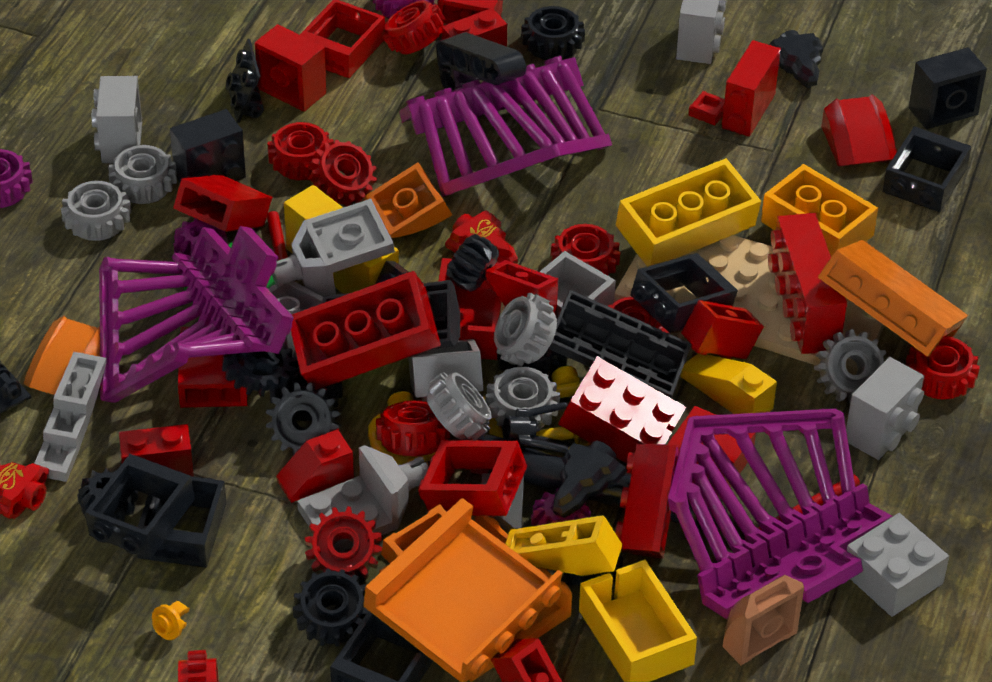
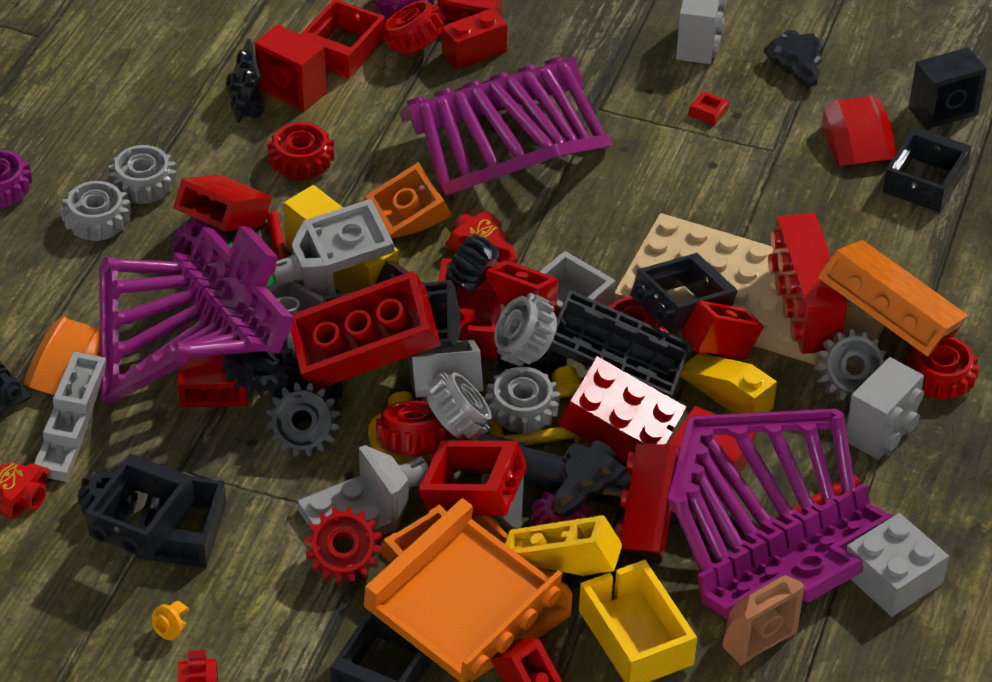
light grey brick [91,76,142,163] -> none
red brick [119,424,194,477] -> none
black brick [170,109,246,183] -> none
red slope [276,429,354,503] -> none
black gear [293,569,369,647] -> none
red gear [308,140,377,207] -> none
black beam [436,32,526,92] -> none
black plant [503,402,571,454] -> none
black gear [521,6,585,60] -> none
red gear [550,224,620,276] -> none
yellow brick [615,158,761,267] -> none
red brick [722,40,781,137] -> none
light orange brick [761,164,878,257] -> none

